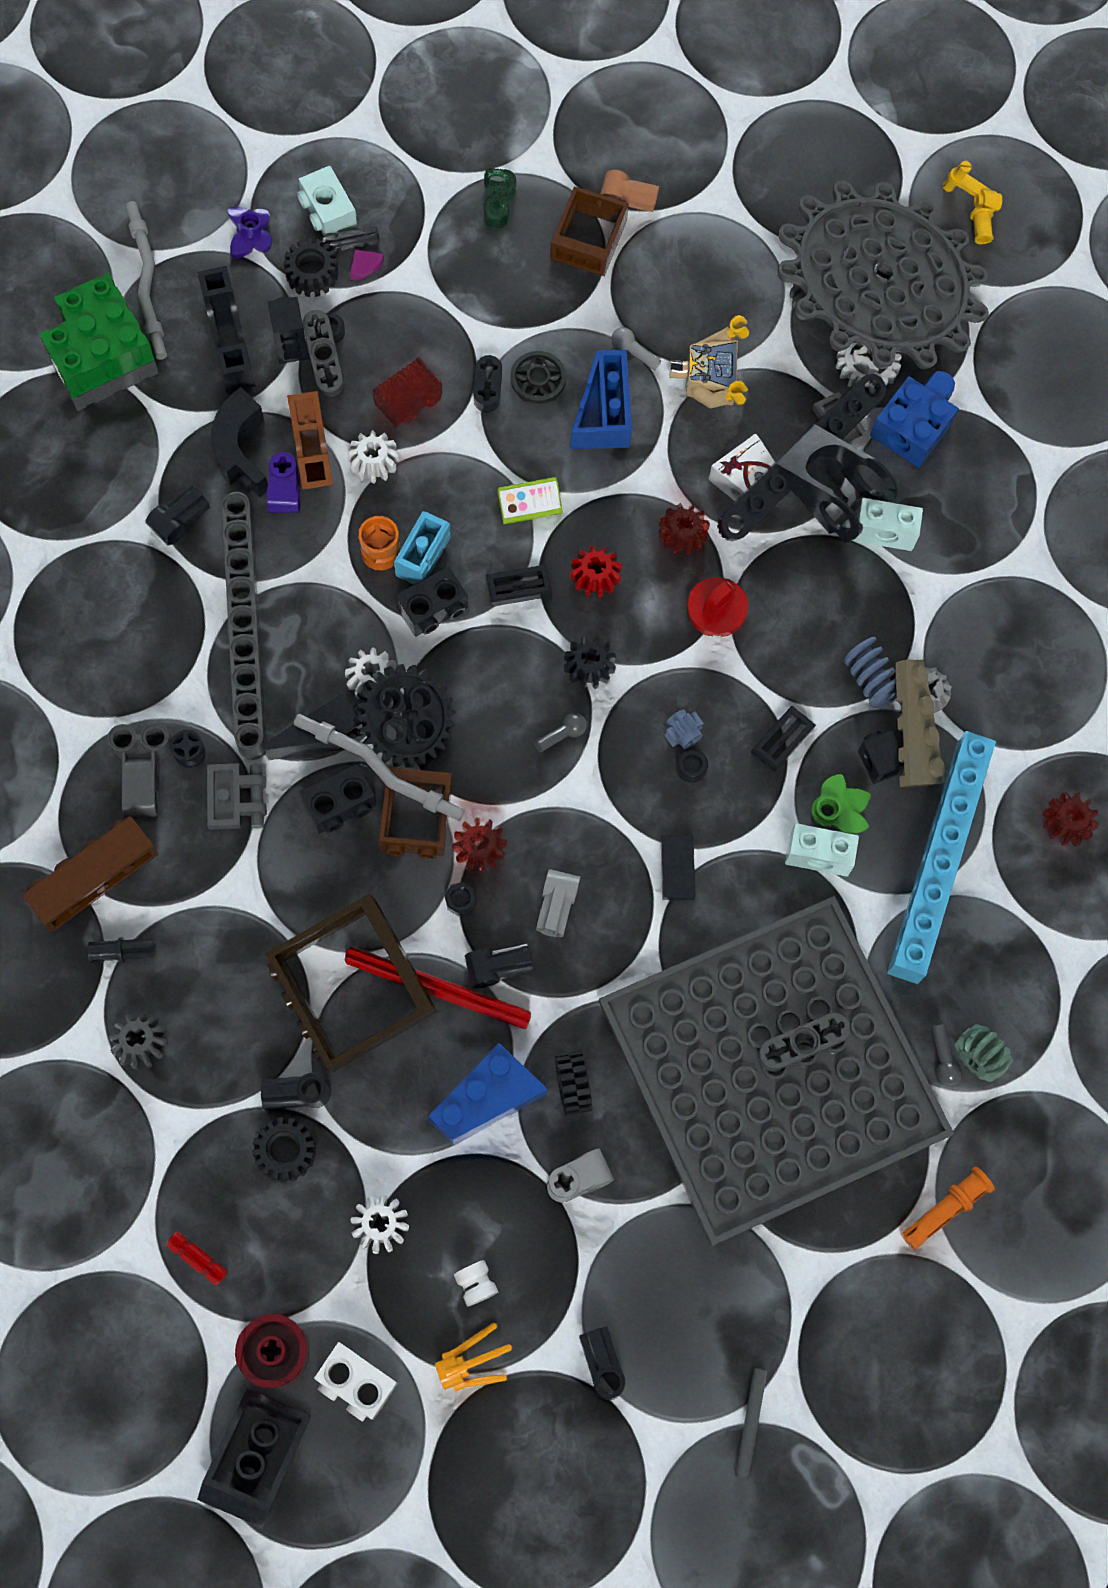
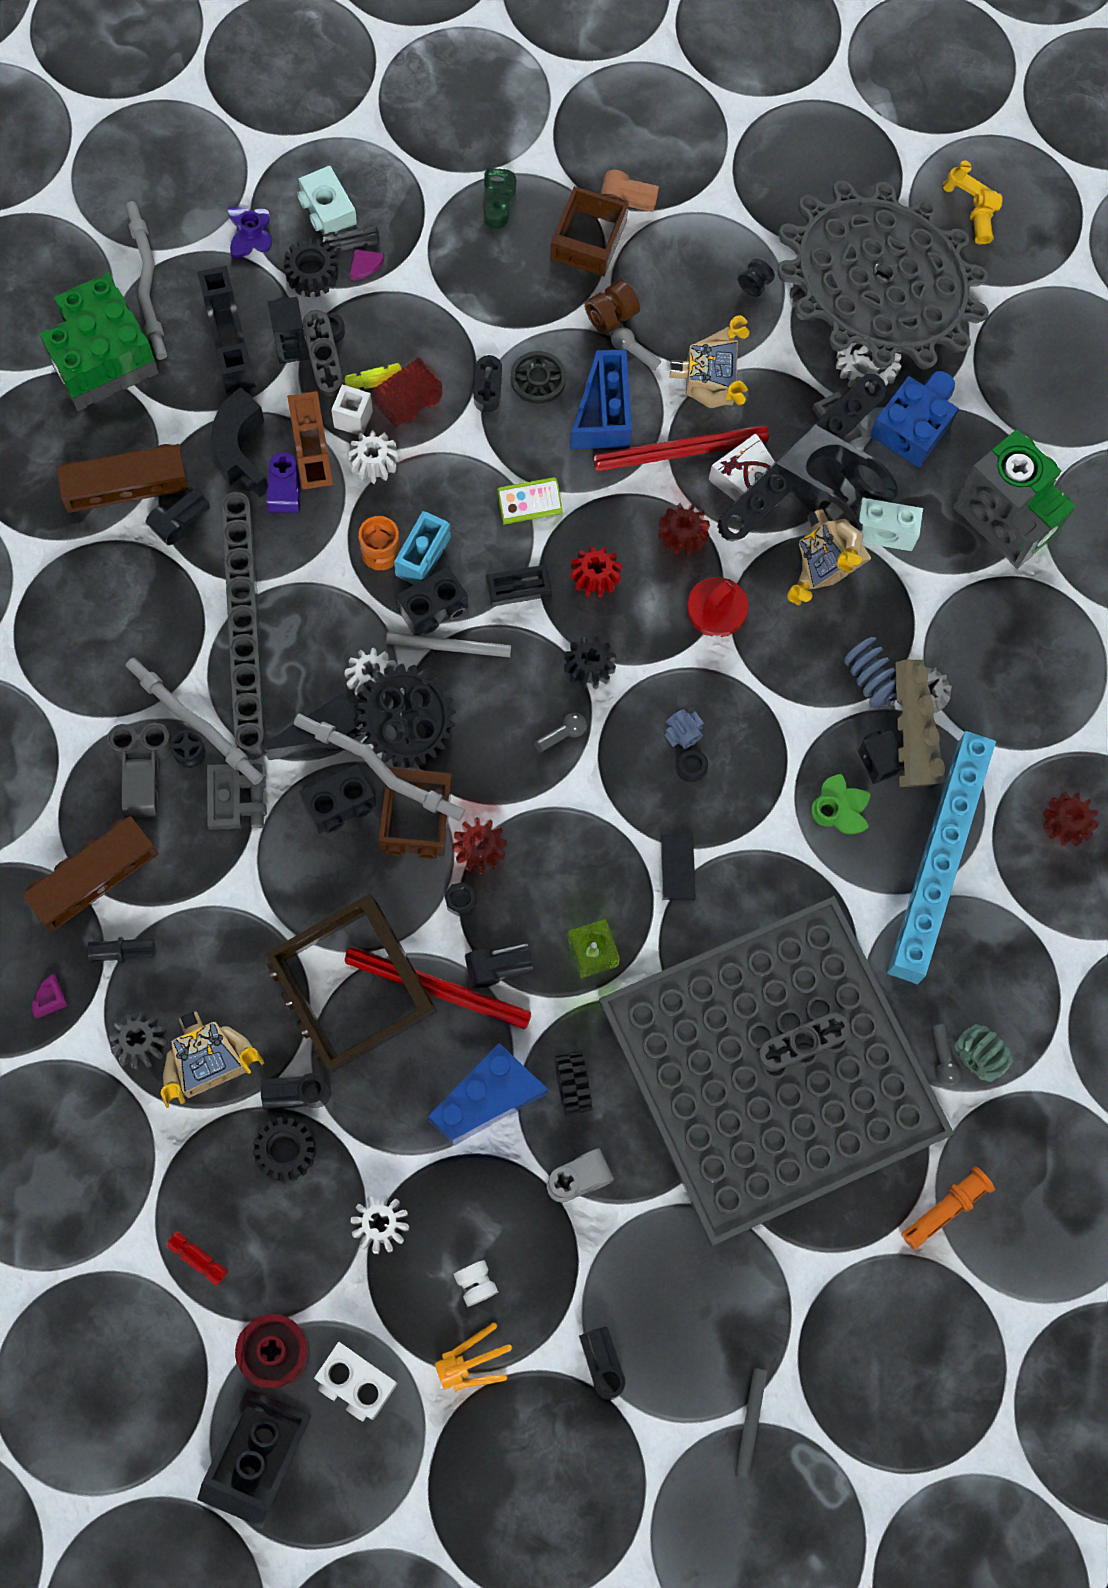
light grey piece [536,869,581,937] -> none
black tile [751,706,816,772] -> none
light aqua brick [785,823,859,877] -> none
none -> magenta tile [32,974,68,1019]
none -> reddish brown brick [56,444,189,513]
none -> light grey bar [126,658,263,785]
none -> torso [160,1011,264,1108]
none -> white brick [332,384,373,435]
none -> neon yellow axle [344,363,403,390]
none -> light grey bar [386,632,511,658]
none -> clear neon green piece [567,919,620,978]
none -> reddish brown wheel [584,280,640,335]
none -> red axle [593,425,769,471]
none -> black wheel [738,259,775,297]
none -> torso [787,509,871,605]
none -> piece [953,429,1076,569]

